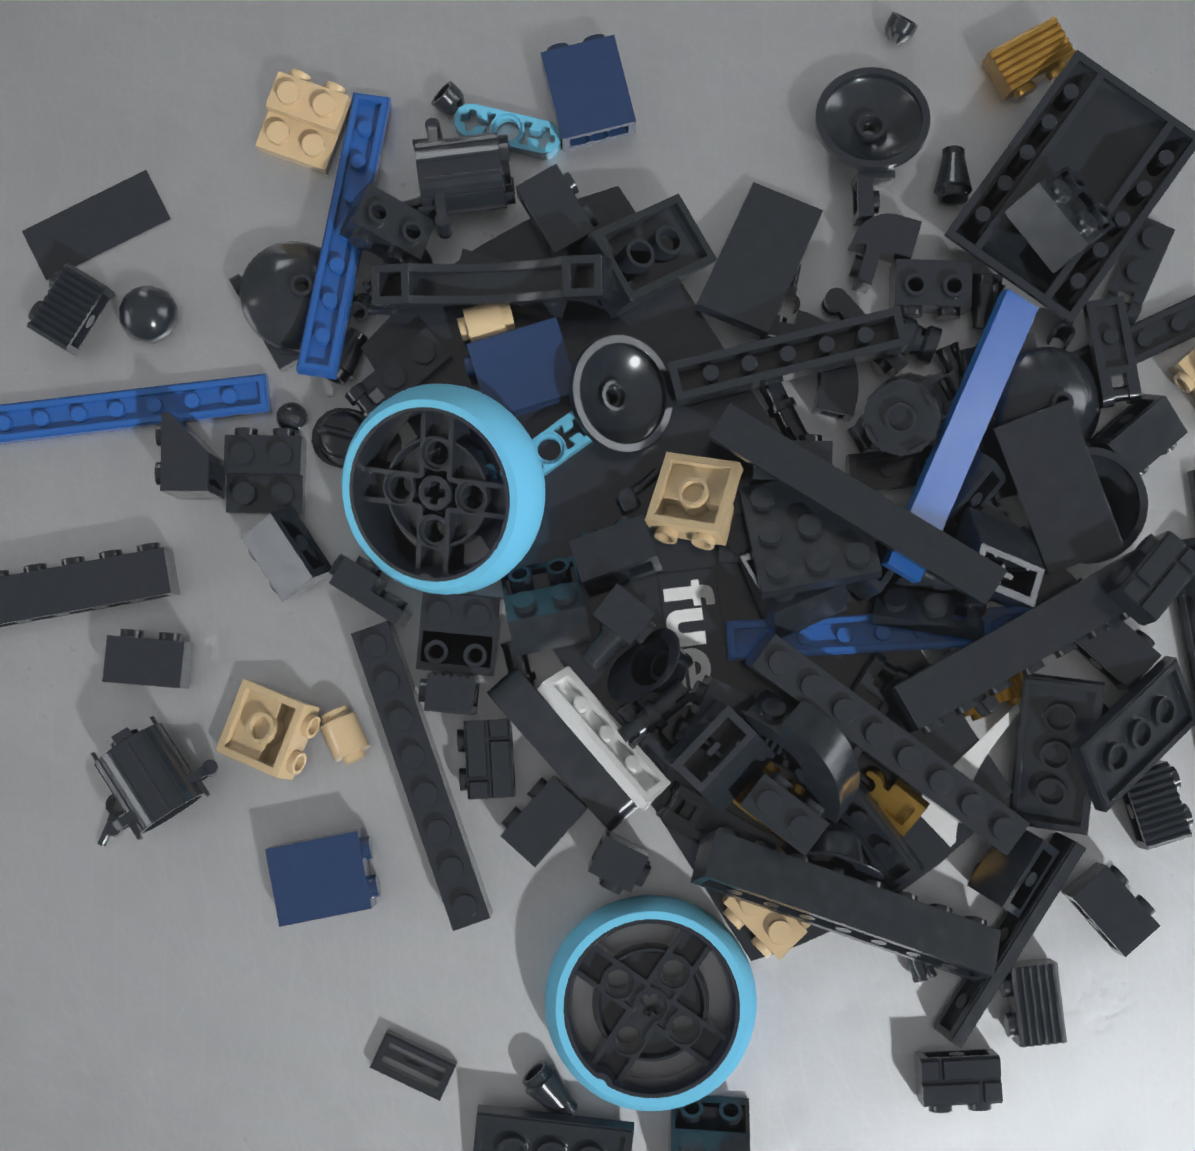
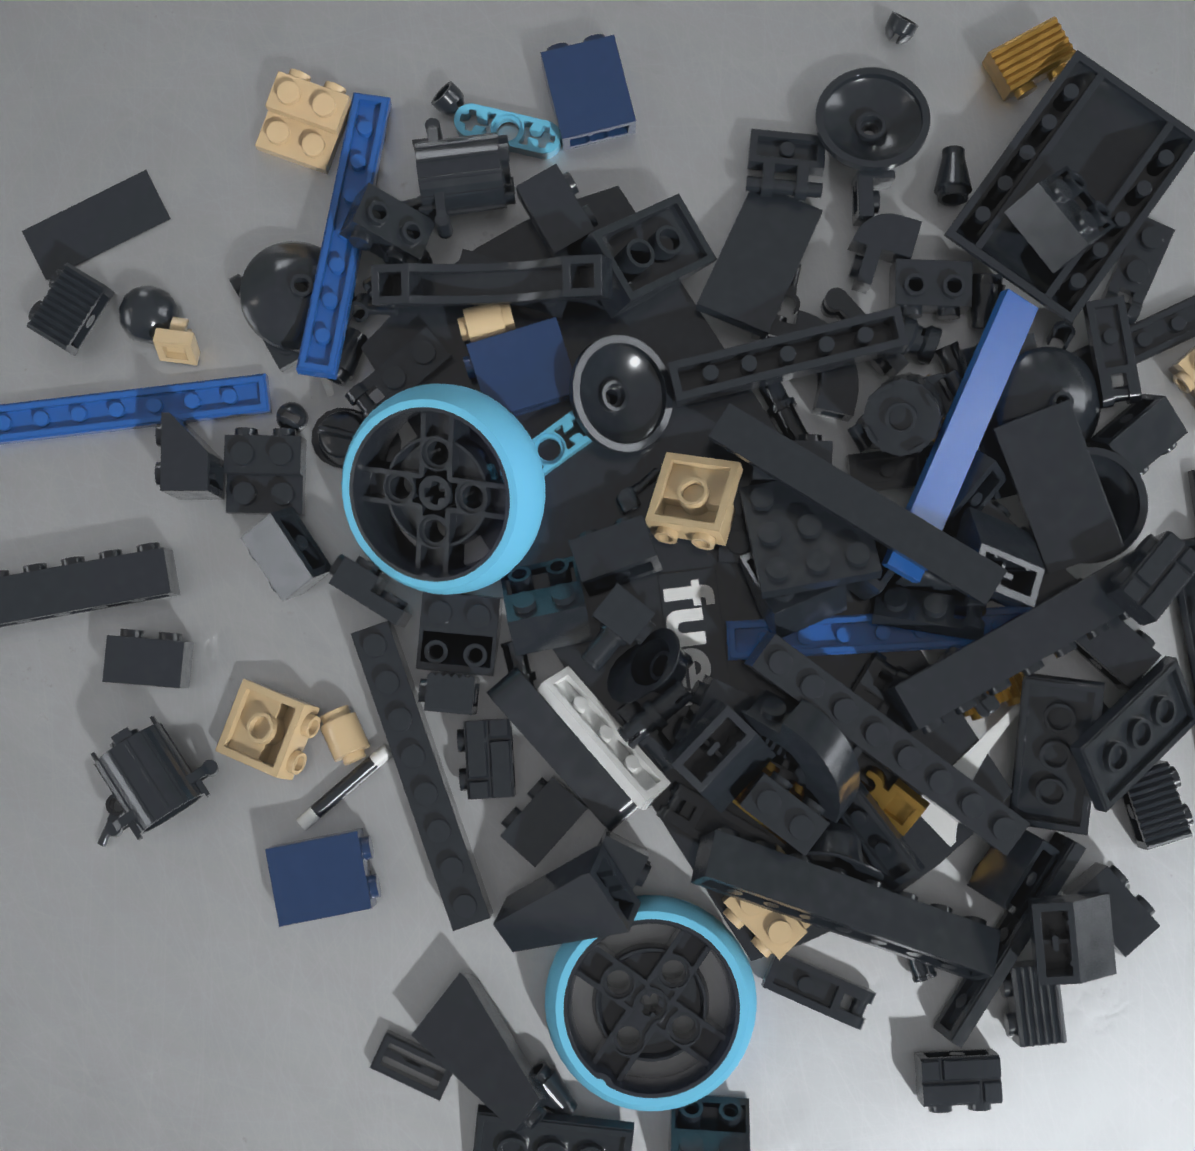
none -> tan tile [153,317,200,365]
none -> black bar [296,743,393,831]
none -> black slope [411,973,550,1132]
none -> black slope [493,845,641,952]
none -> black plate [745,129,826,201]
none -> black plate [761,953,876,1030]
none -> black slope [1027,892,1117,986]

